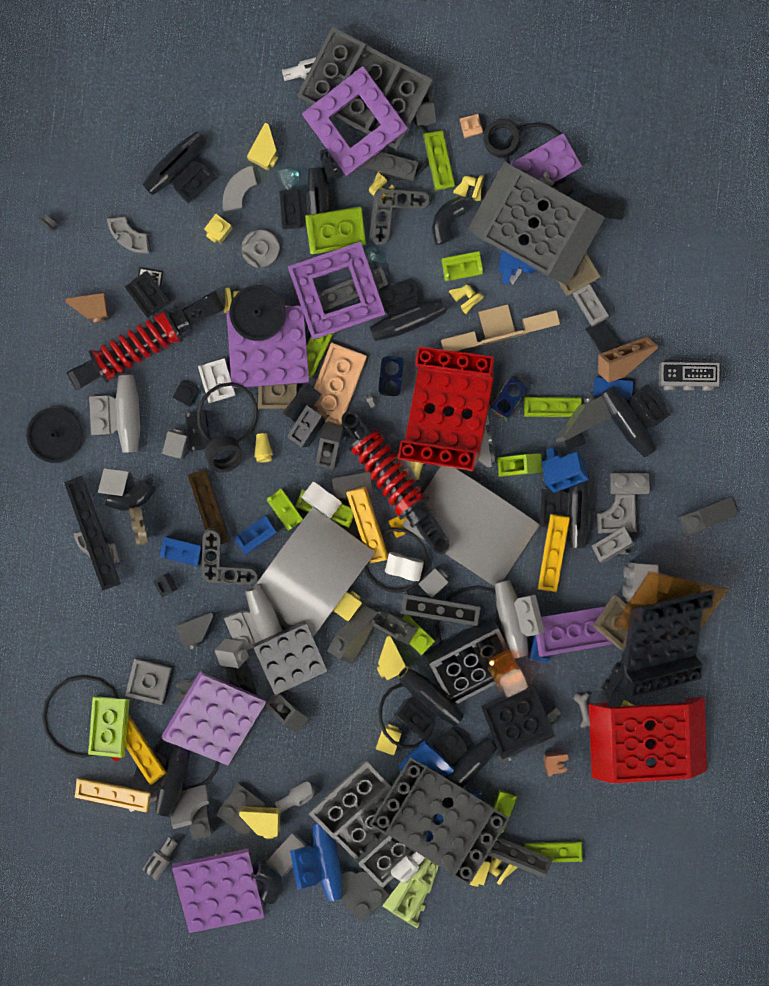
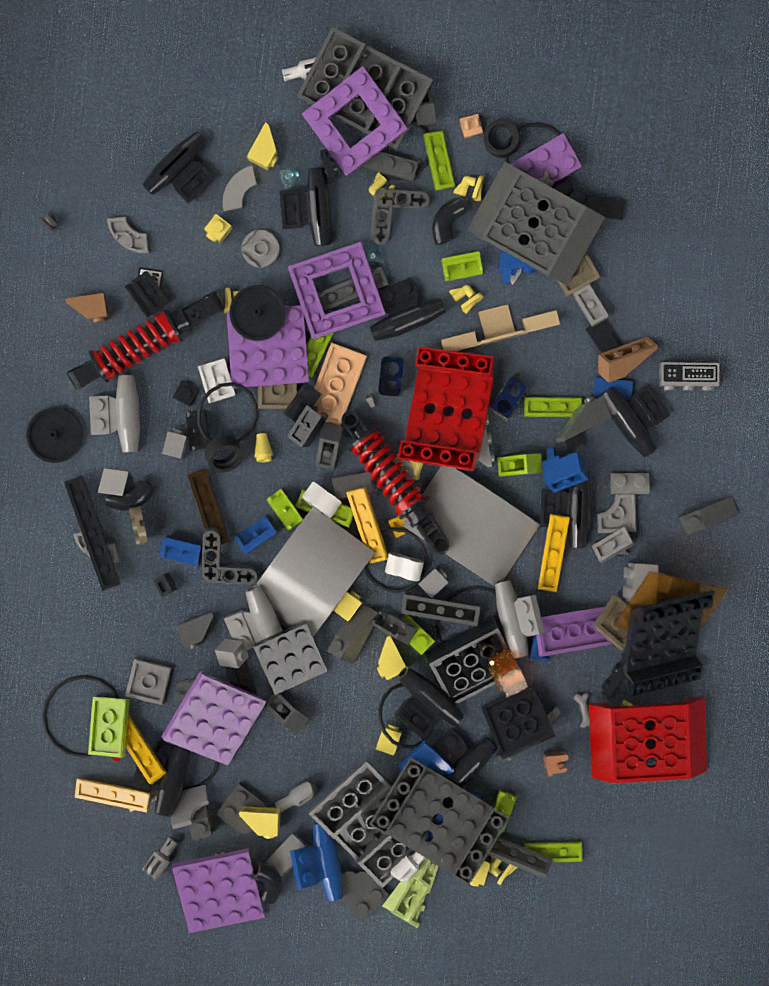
lime tile [305,206,366,254] -> none

